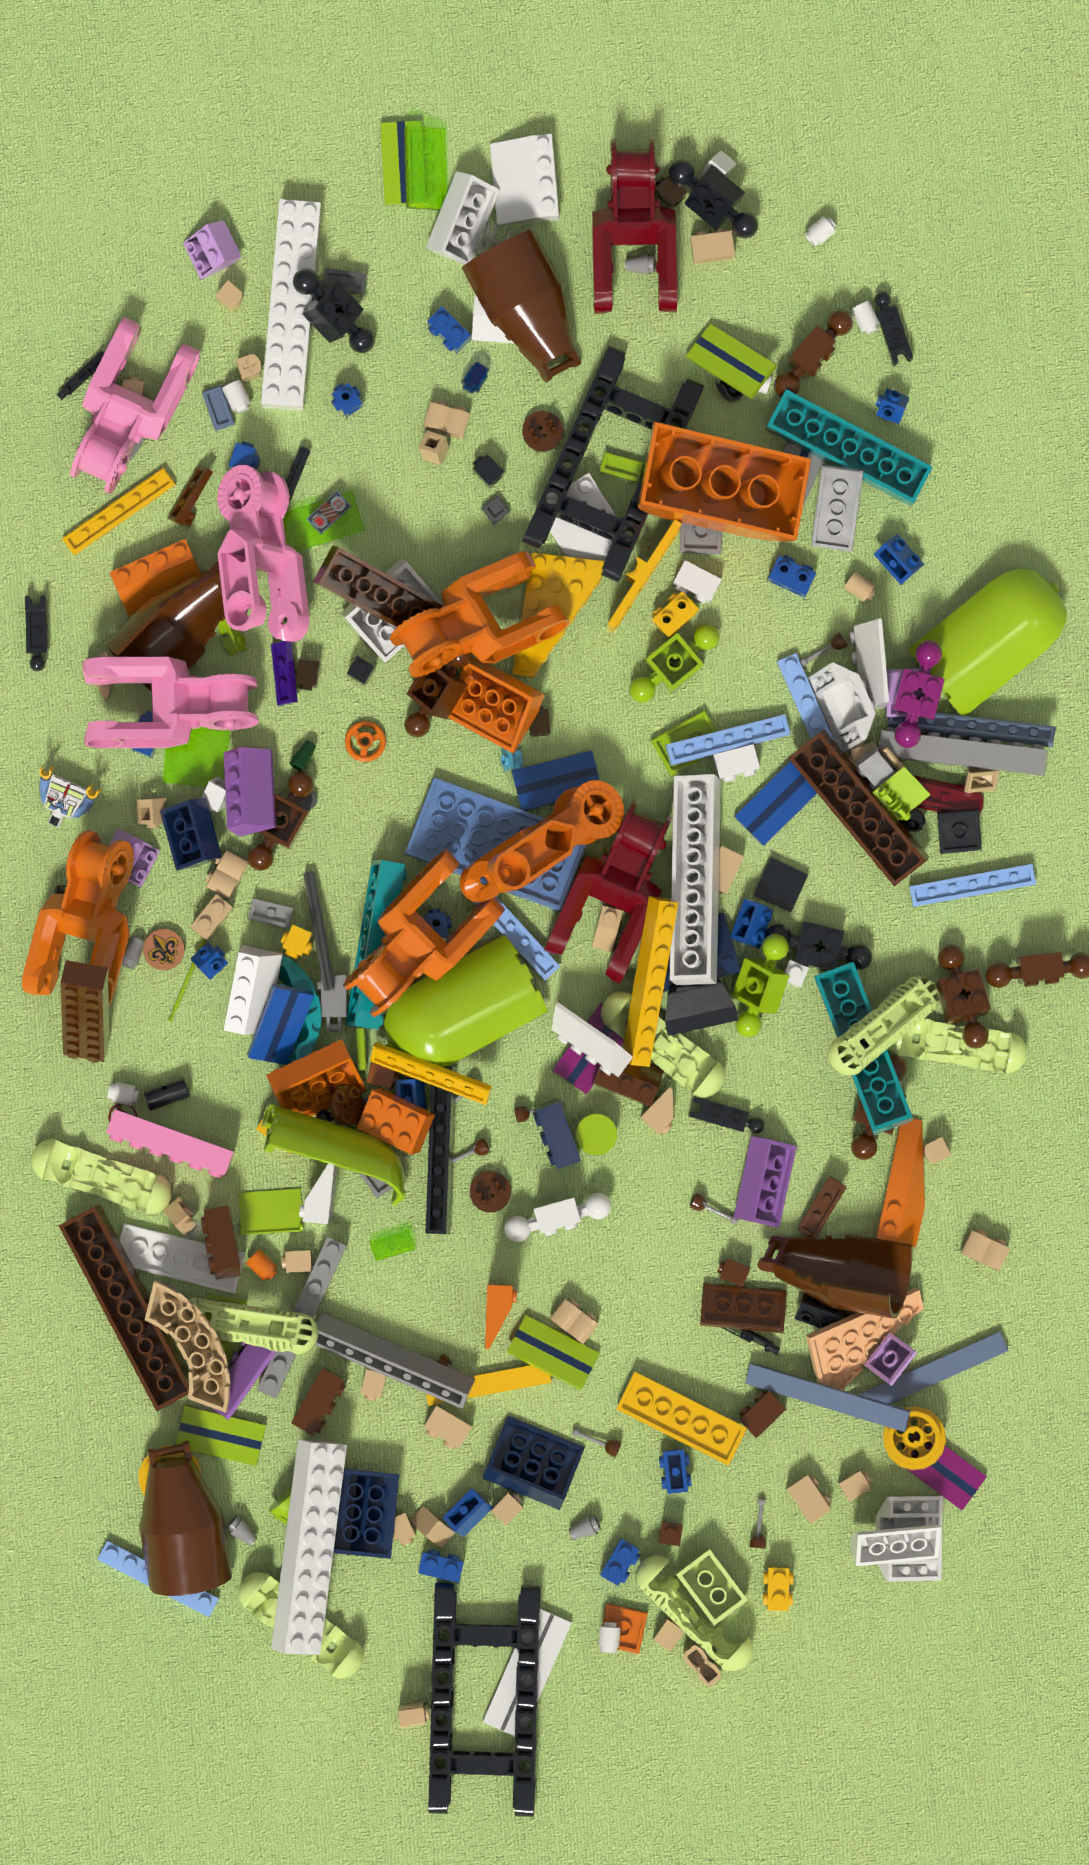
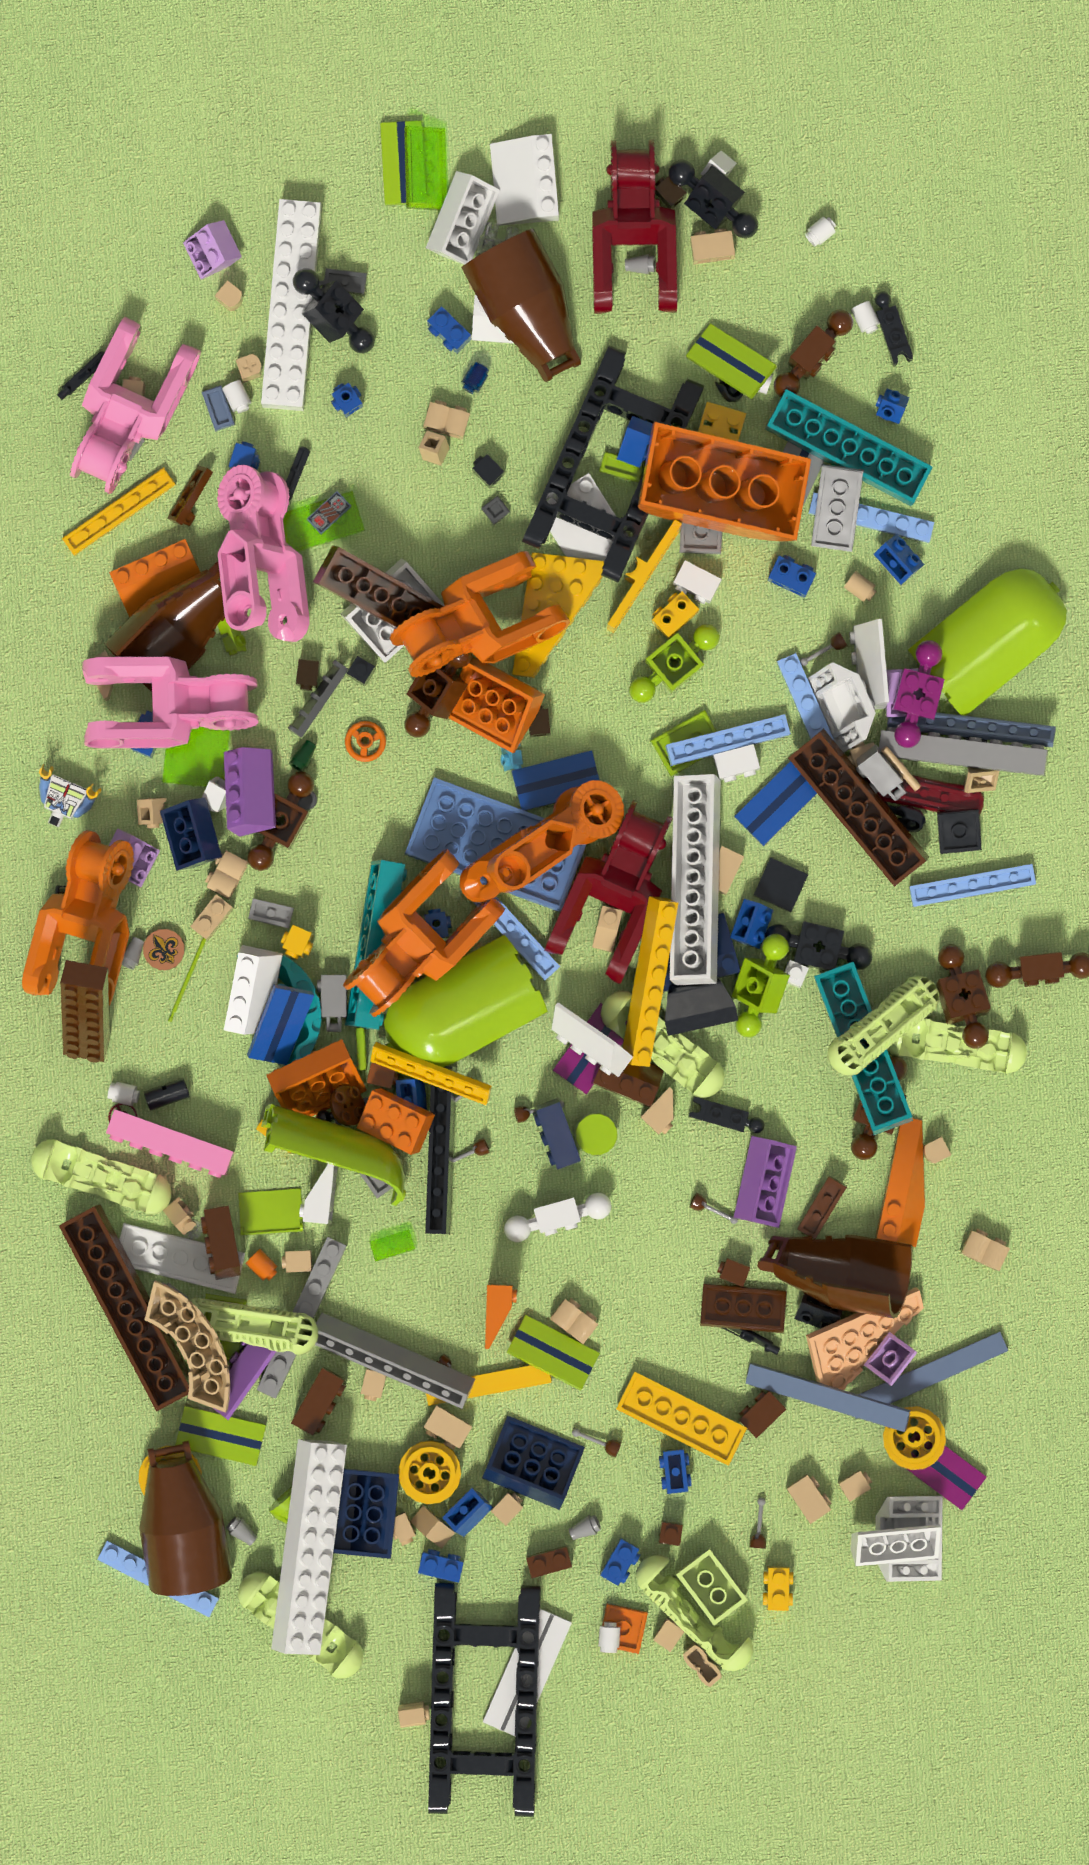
black plate [25,595,48,672] -> none
blue brick [190,942,228,980] -> none
dark purple plate [271,641,298,706] -> none
dark grey axle [303,871,335,991] -> none
reddish brown plate [470,1171,511,1213] -> none
reddish brown plate [522,411,563,452] -> none
lime hinge [872,766,931,821] -> none
none -> dark grey hinge [288,660,349,738]
none -> yellow wheel [398,1440,461,1504]
none -> reddish brown brick [526,1546,572,1578]
none -> blue brick [617,416,653,468]
none -> yellow brick [698,402,747,441]
none -> light blue plate [808,493,934,543]

